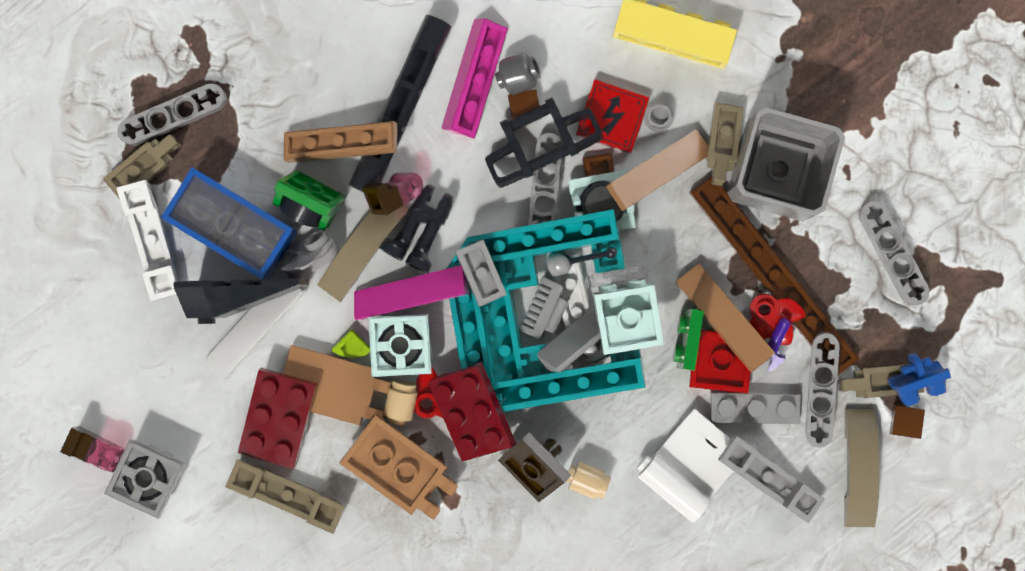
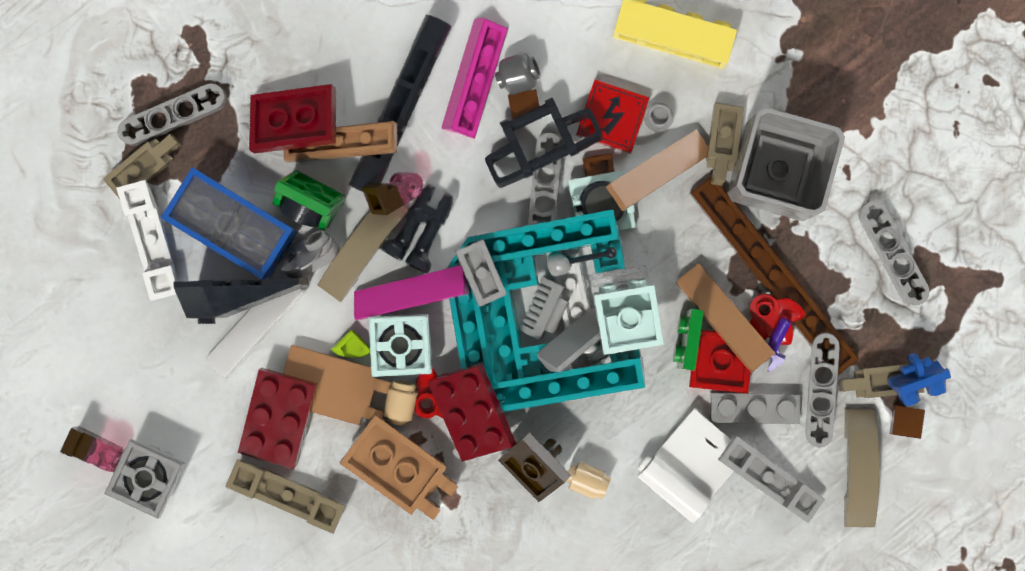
none -> dark red plate [249,84,336,154]

